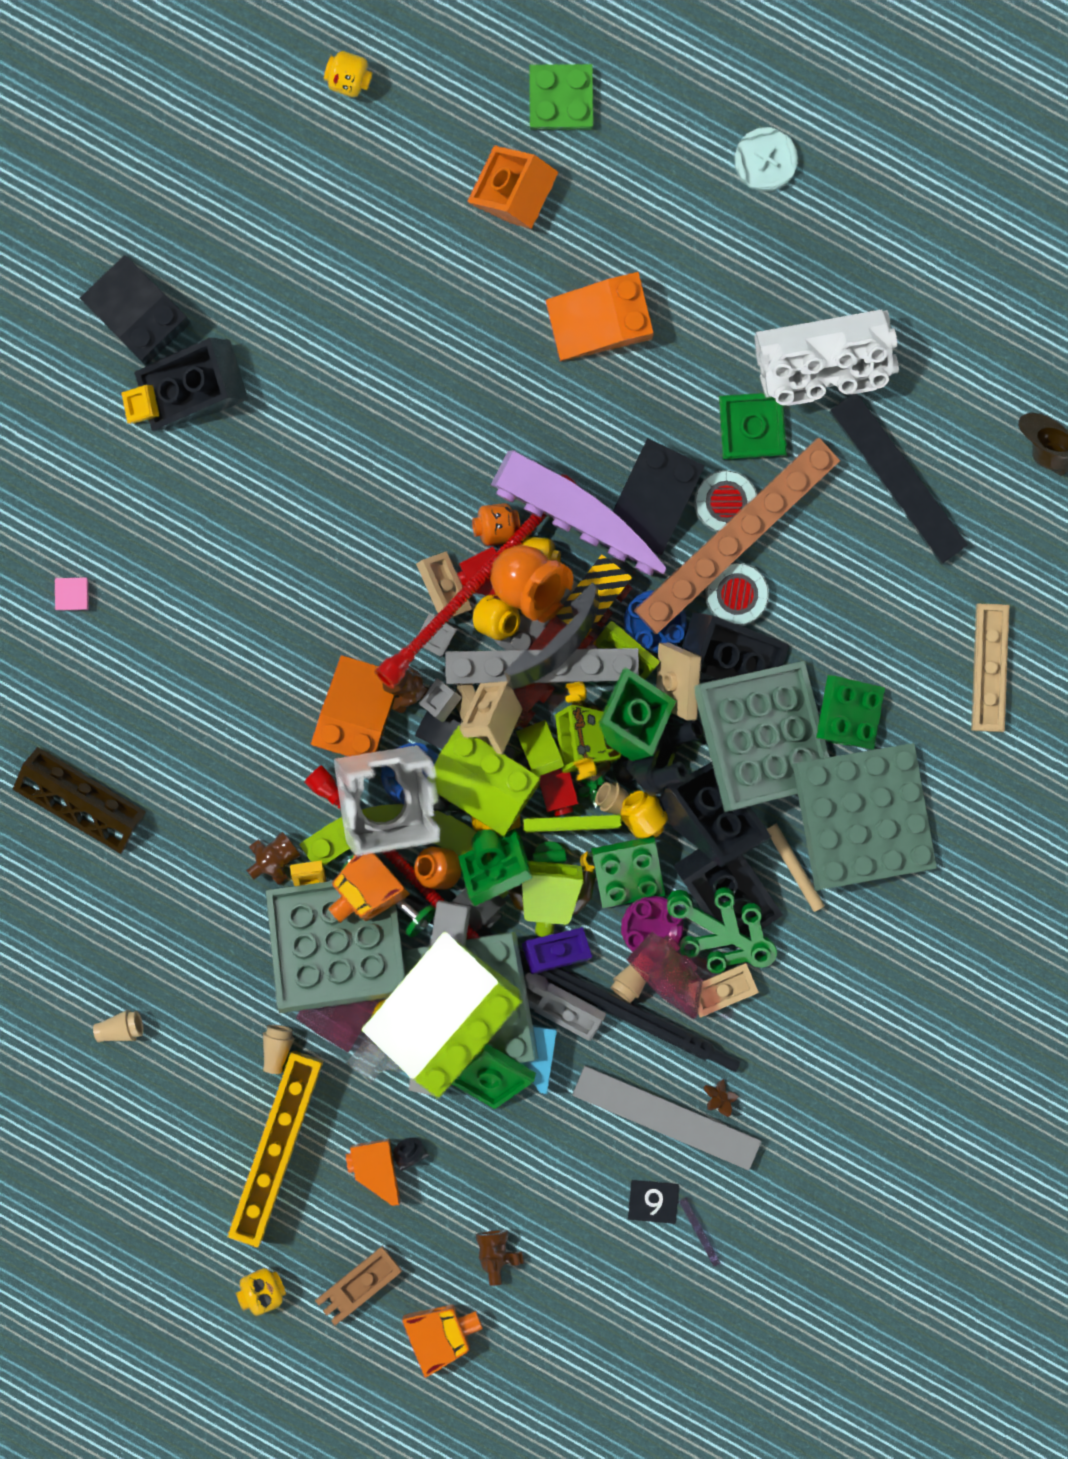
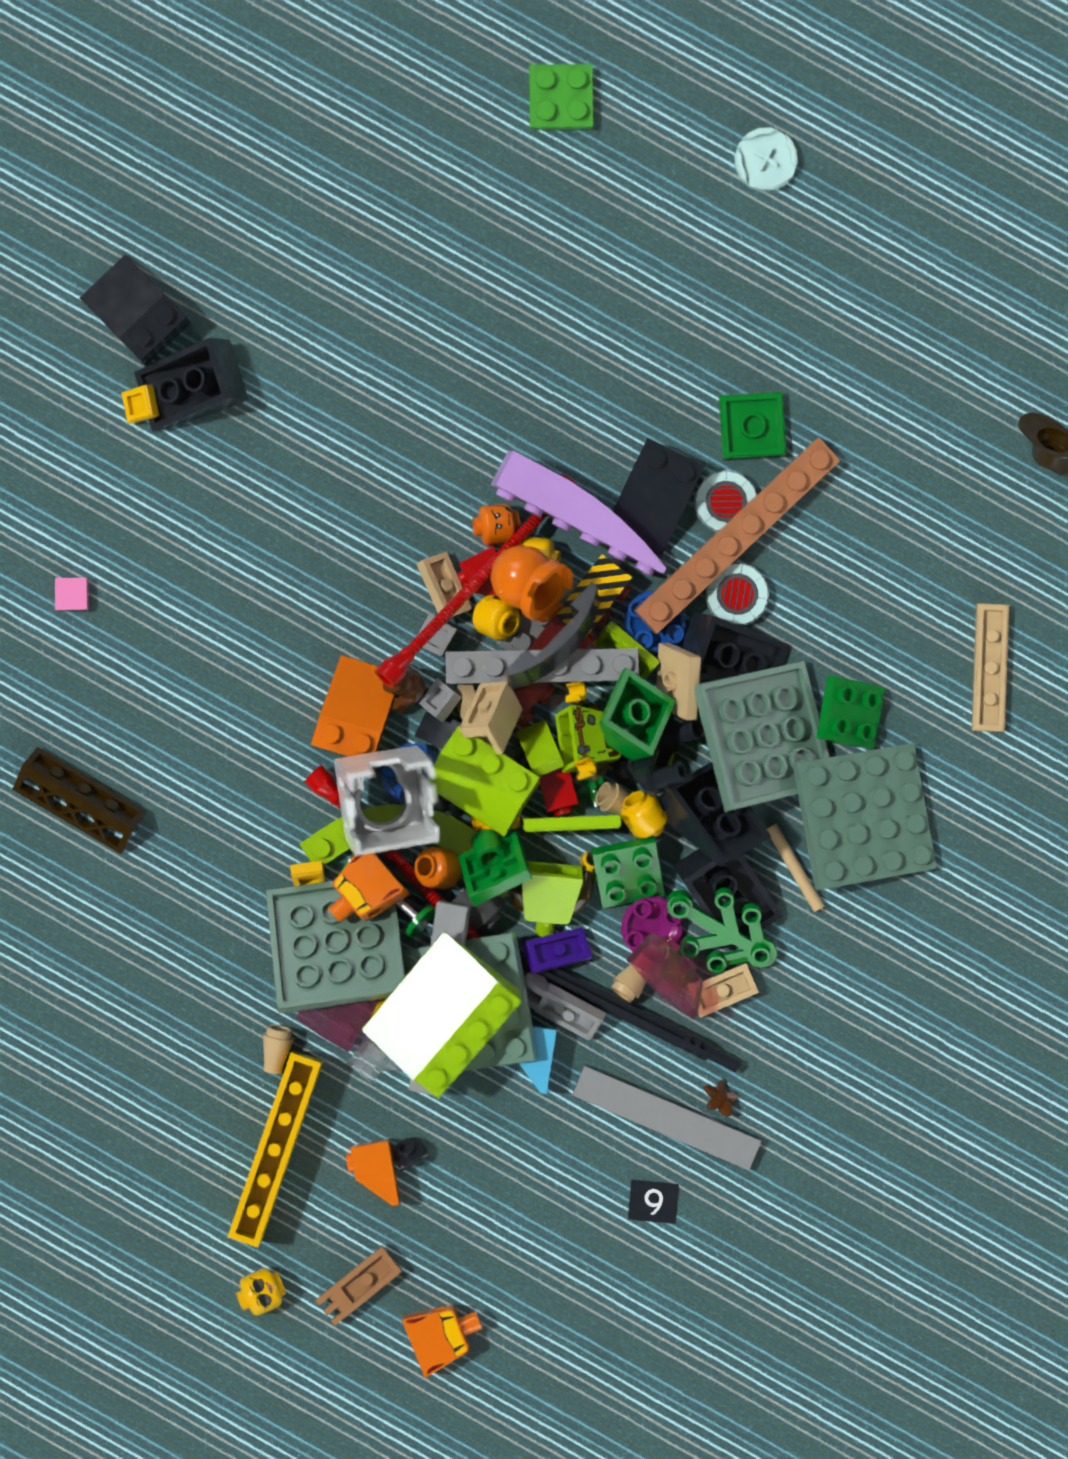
tan cone [93,1010,143,1042] -> none
reddish brown piece [246,832,301,885] -> none
yellow head [324,51,373,97] -> none
green tile [451,1043,536,1109] -> none
orange slope [467,146,559,229] -> none
reddish brown piece [476,1230,524,1286] -> none
green plate [533,841,566,864] -> none
orange slope [545,272,653,362] -> none
clear purple piece [677,1196,720,1266] -> none
white brick [754,309,899,406] -> none
black tile [829,394,968,565] -> none

